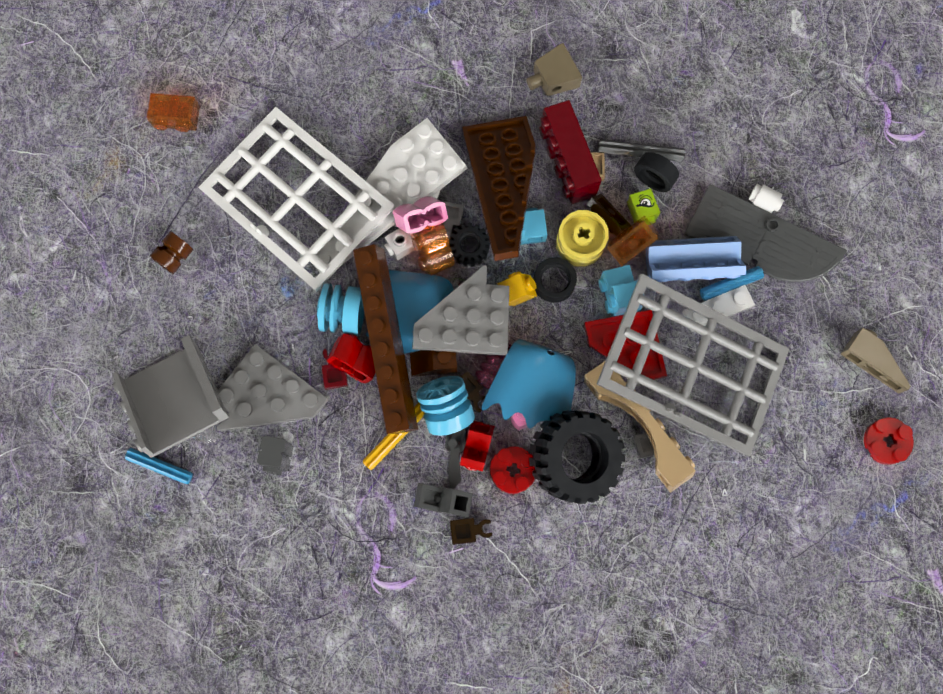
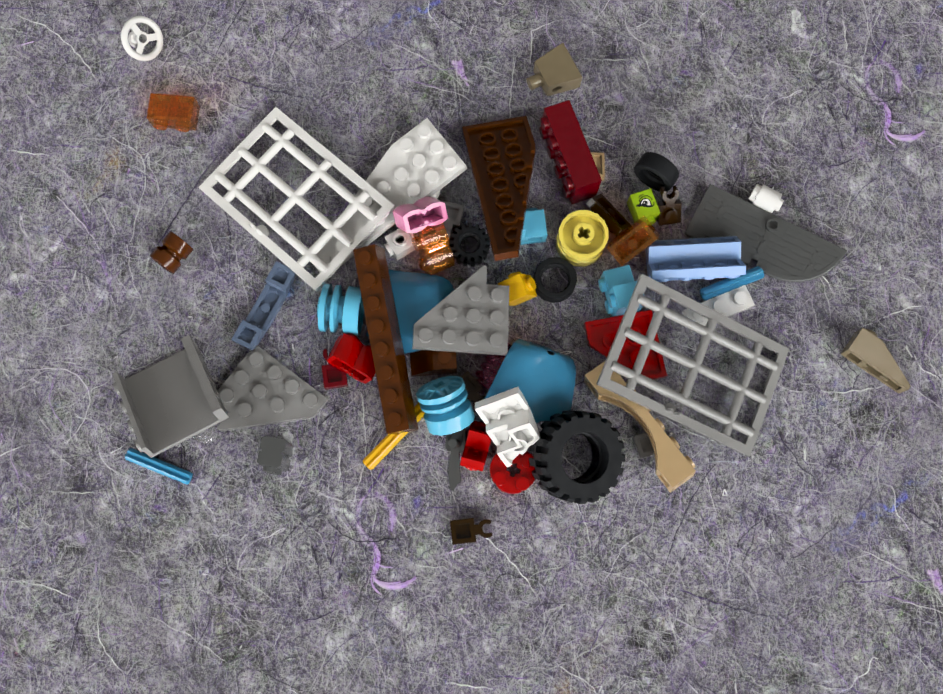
dark grey brick [413,483,473,517] -> none
dark grey axle [598,139,685,162] -> none
red plate [863,417,914,465] -> none
none -> white piece [121,16,163,61]
none -> sand blue slope [231,261,296,351]
none -> white slope [475,387,540,467]
none -> dark brown plate [657,185,682,226]

